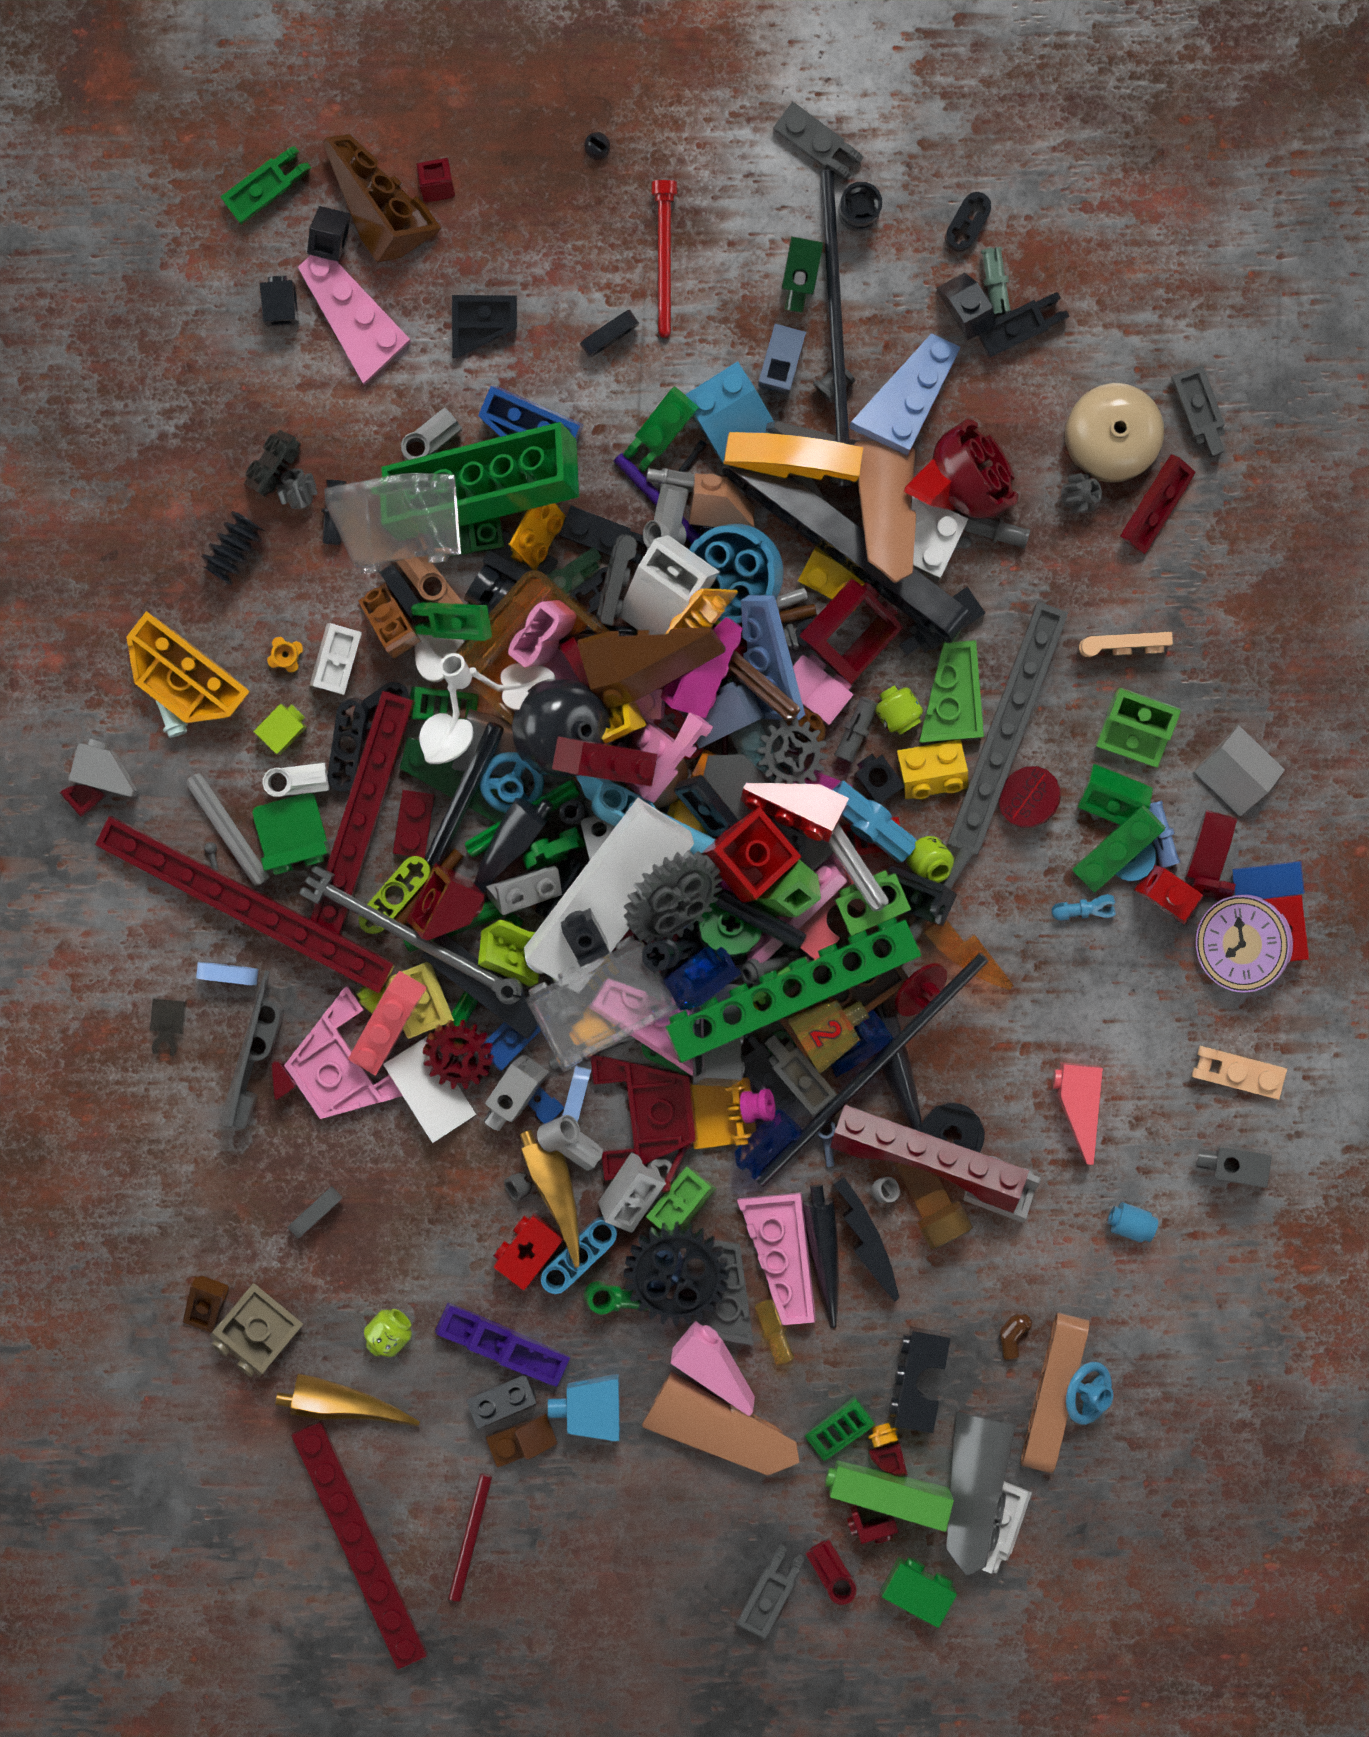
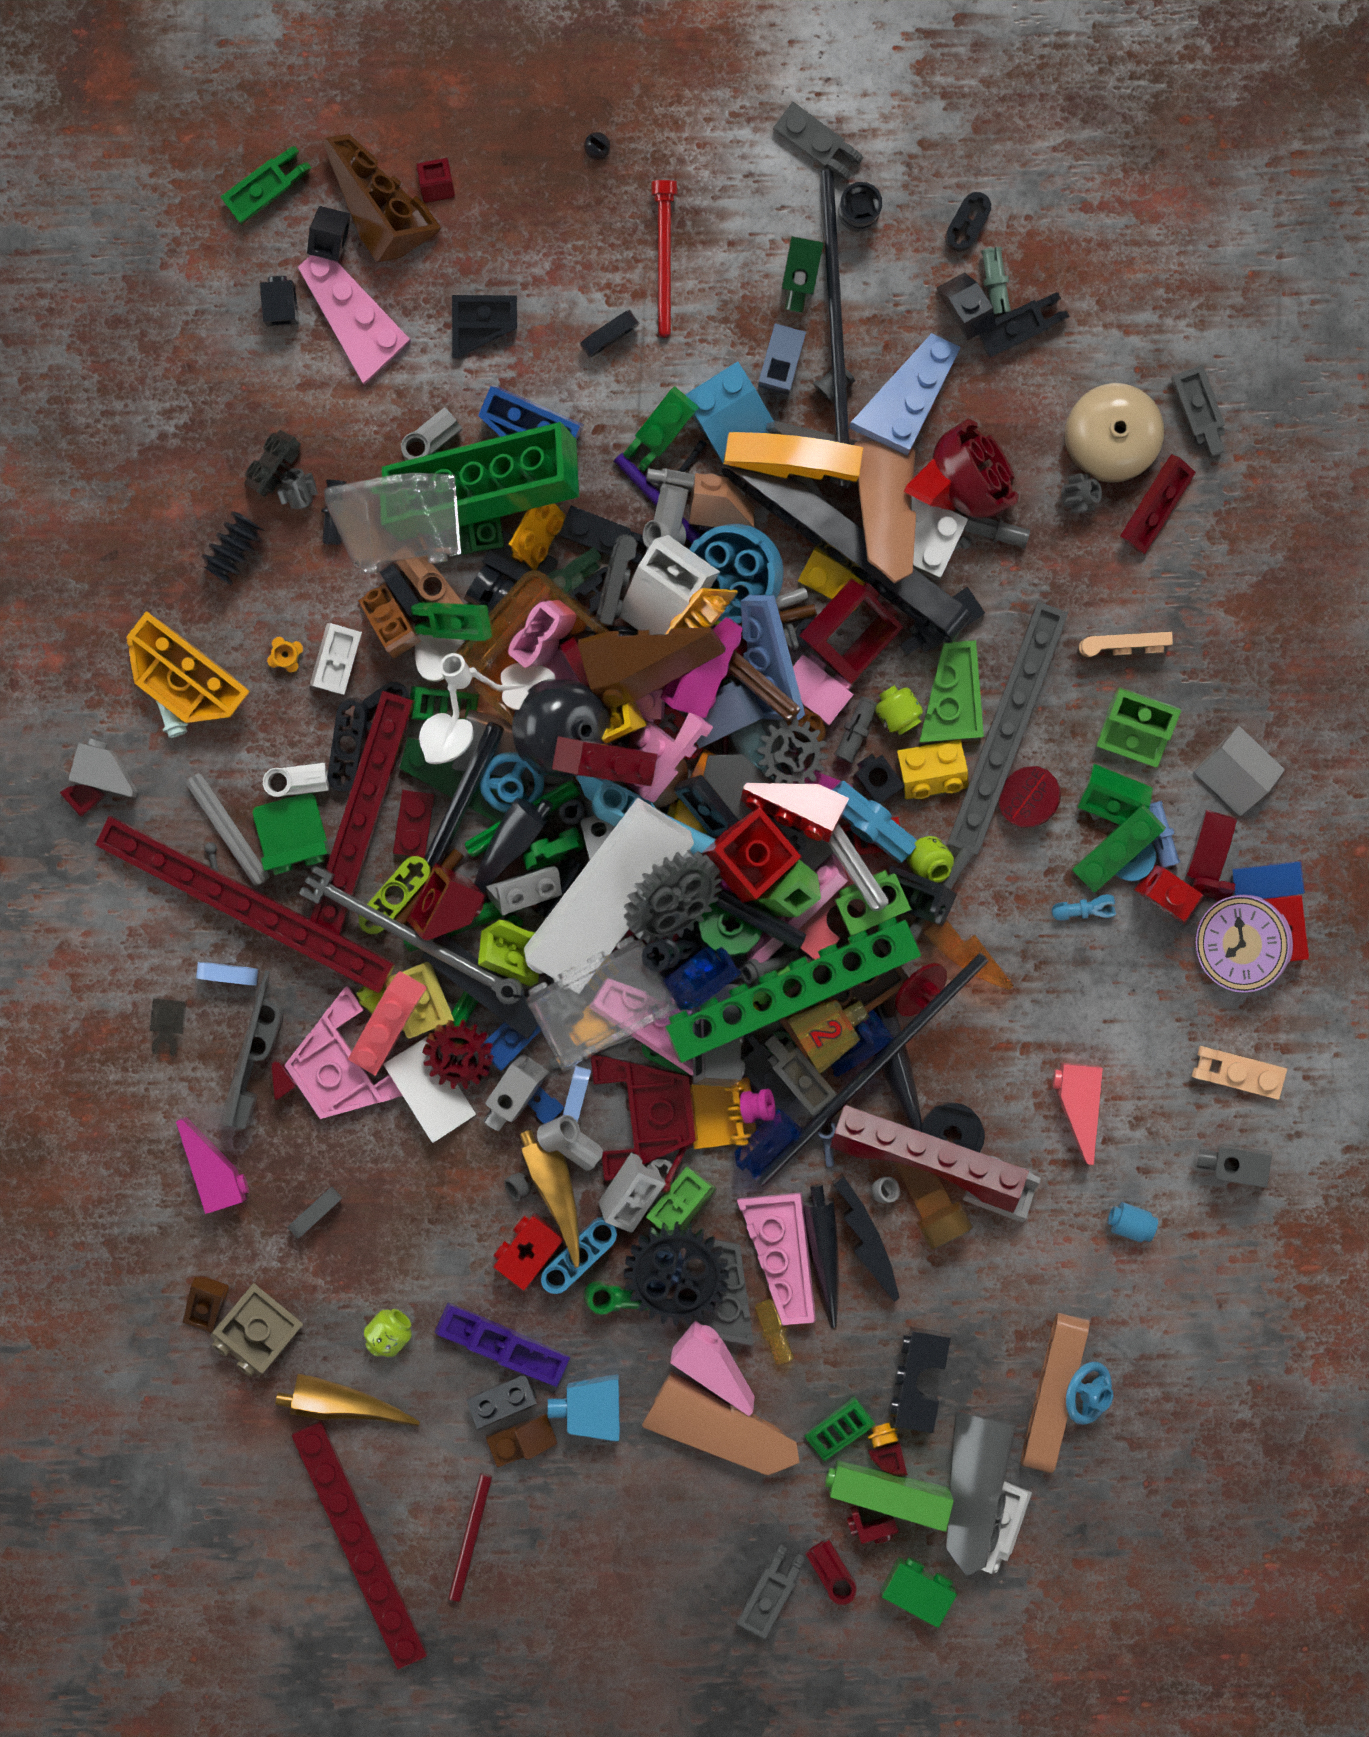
lime brick [253,704,307,755] -> none
black brick [561,908,610,967] -> none
reddish brown arm [1000,1314,1032,1359] -> none
none -> dark pink slope [176,1117,249,1214]

